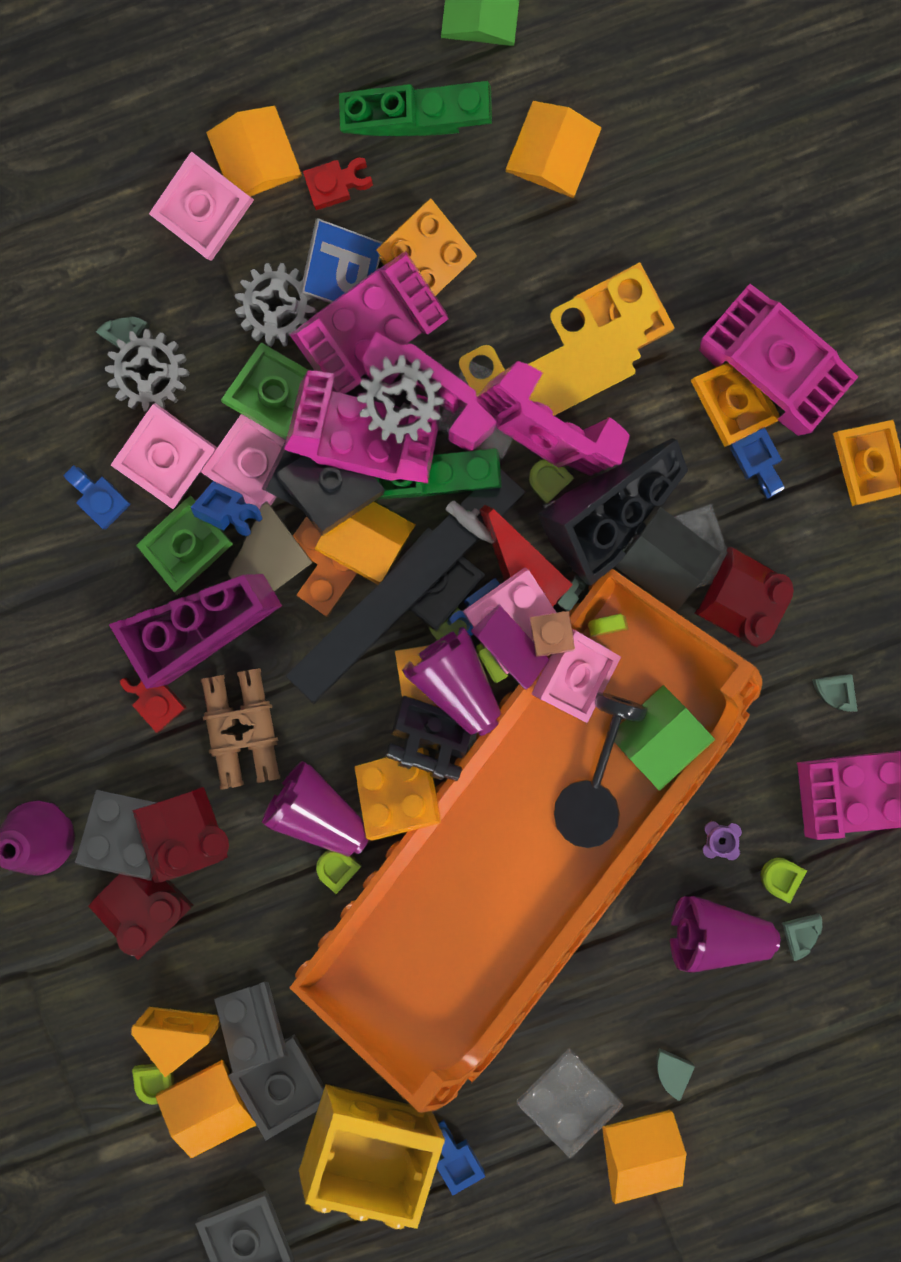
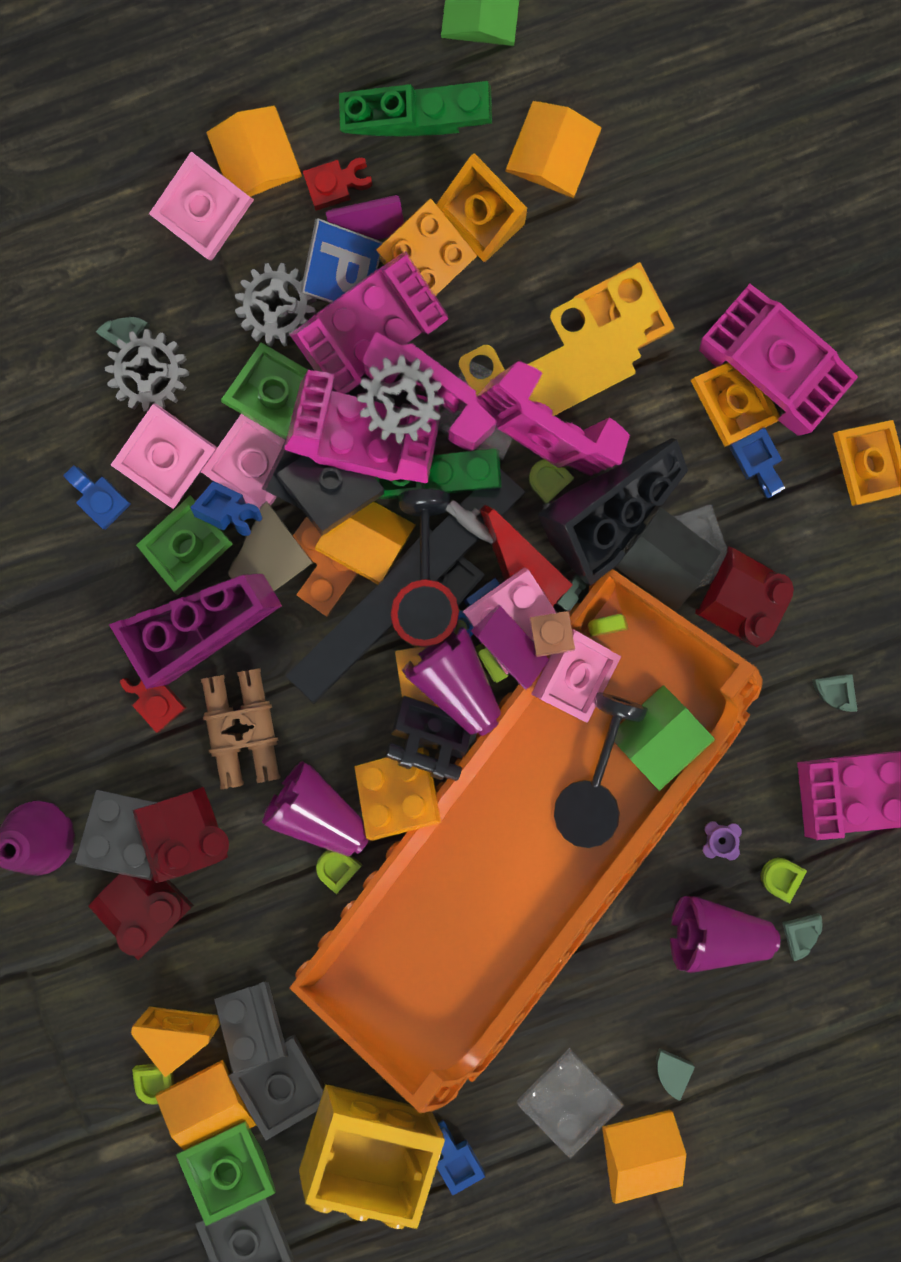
none -> bright green slope [176,1121,276,1226]
none -> magenta slope [326,195,404,240]
none -> black piece [391,489,459,648]
none -> light orange slope [436,153,527,262]

